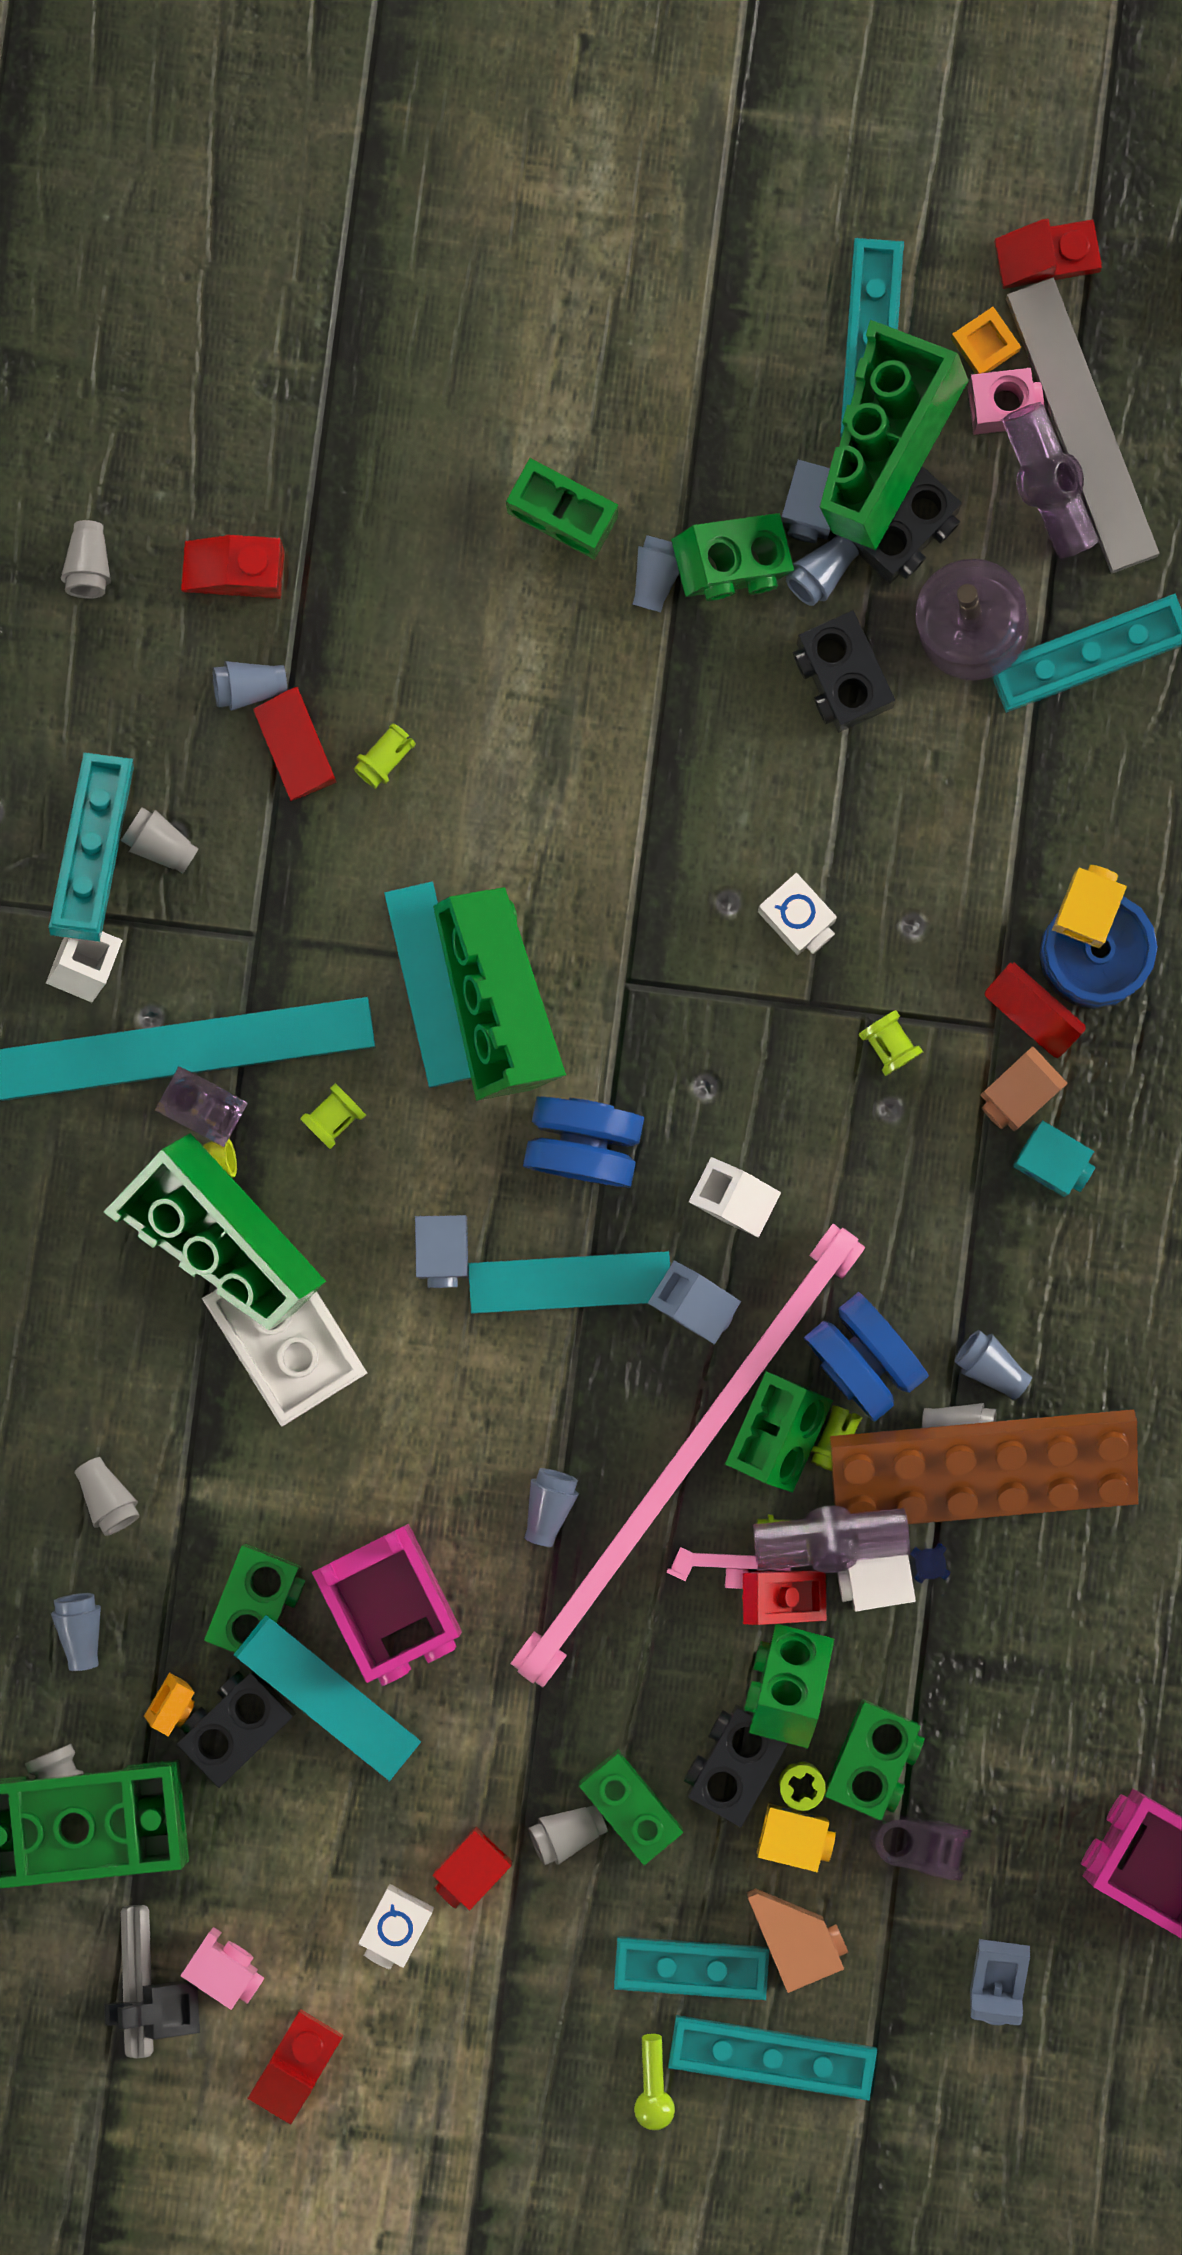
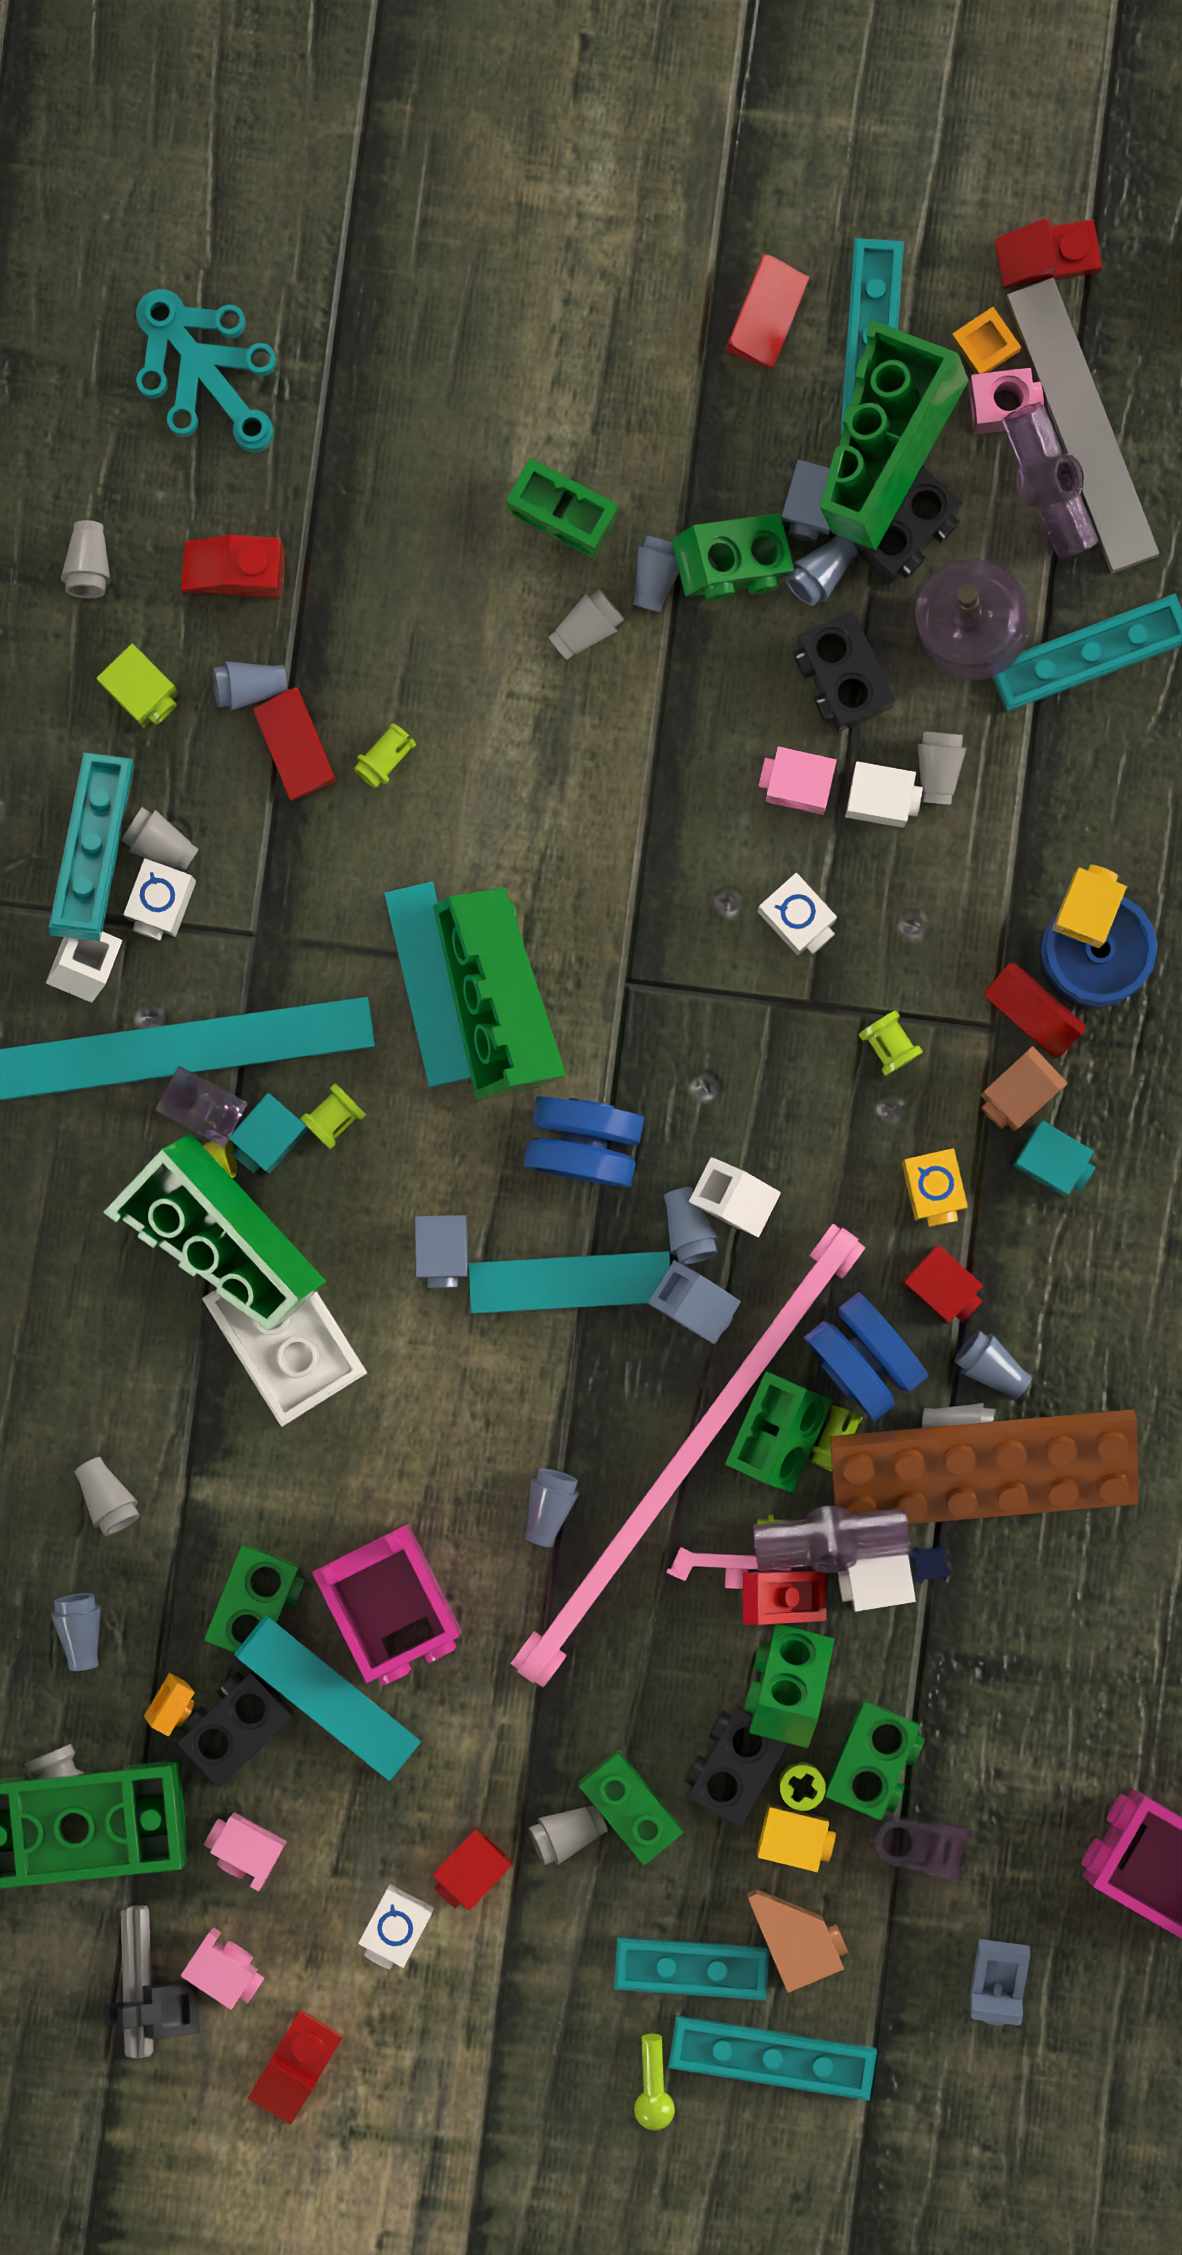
none -> lime brick [97,643,179,728]
none -> white brick [123,858,196,941]
none -> teal plant [136,289,276,453]
none -> bright pink brick [204,1812,287,1891]
none -> teal brick [229,1093,309,1174]
none -> light grey cone [549,588,624,660]
none -> sand blue cone [663,1187,719,1265]
none -> slope [727,253,809,370]
none -> bright pink brick [758,746,837,815]
none -> white brick [845,762,923,828]
none -> yellow brick [901,1148,968,1227]
none -> red brick [901,1245,984,1324]
none -> light grey cone [917,731,967,805]

